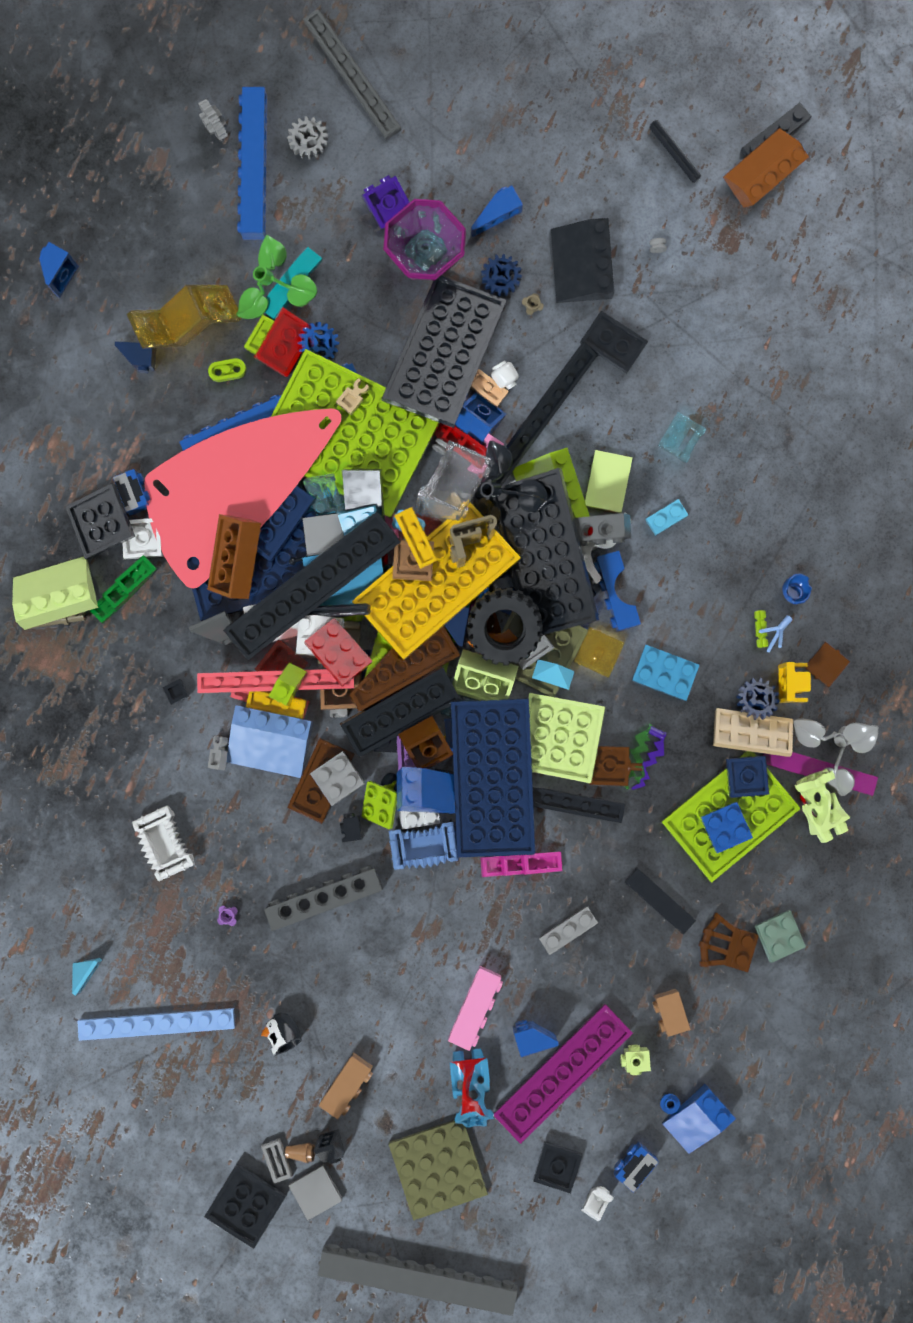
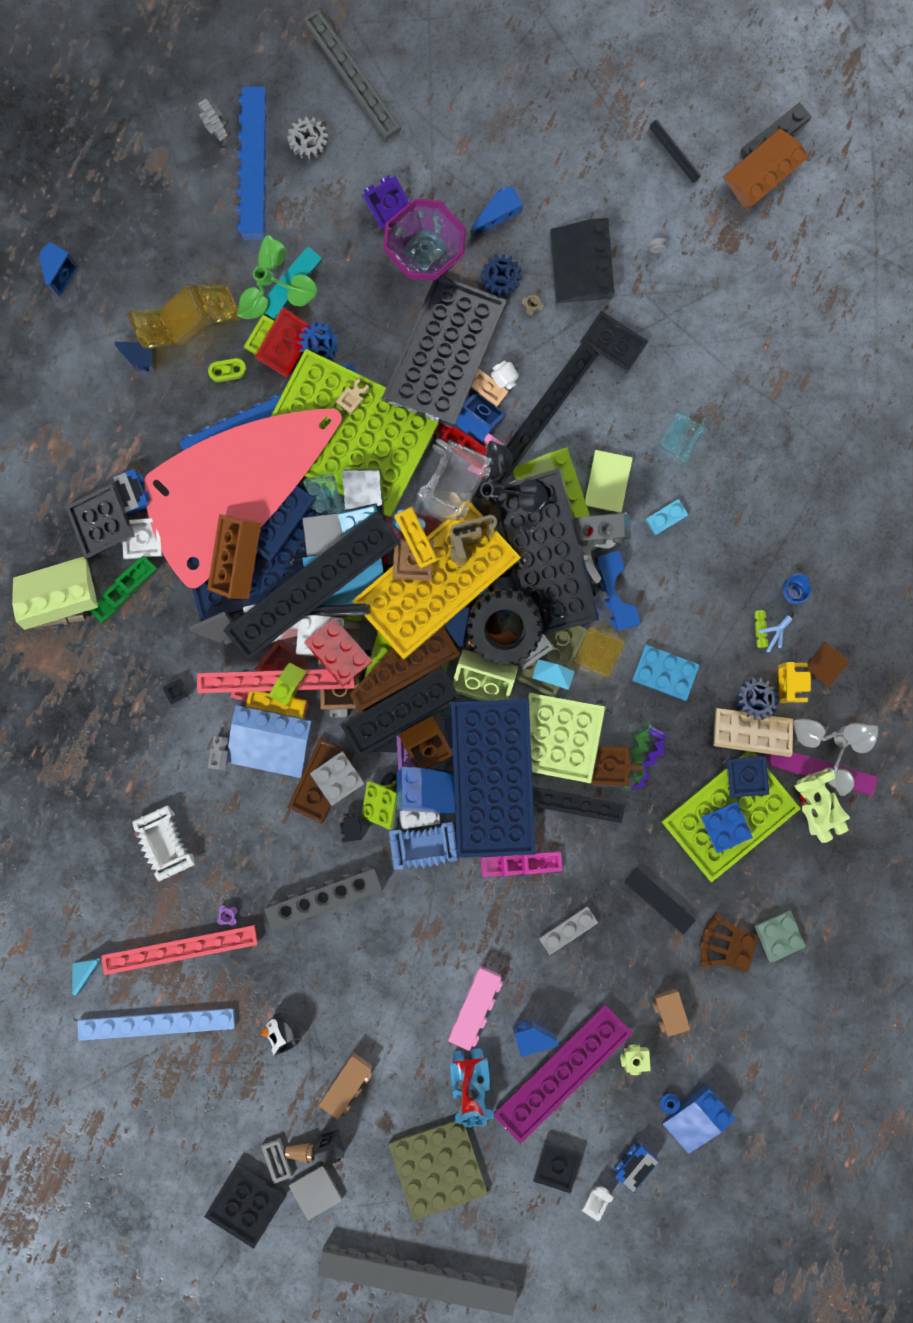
none -> coral plate [101,925,258,975]

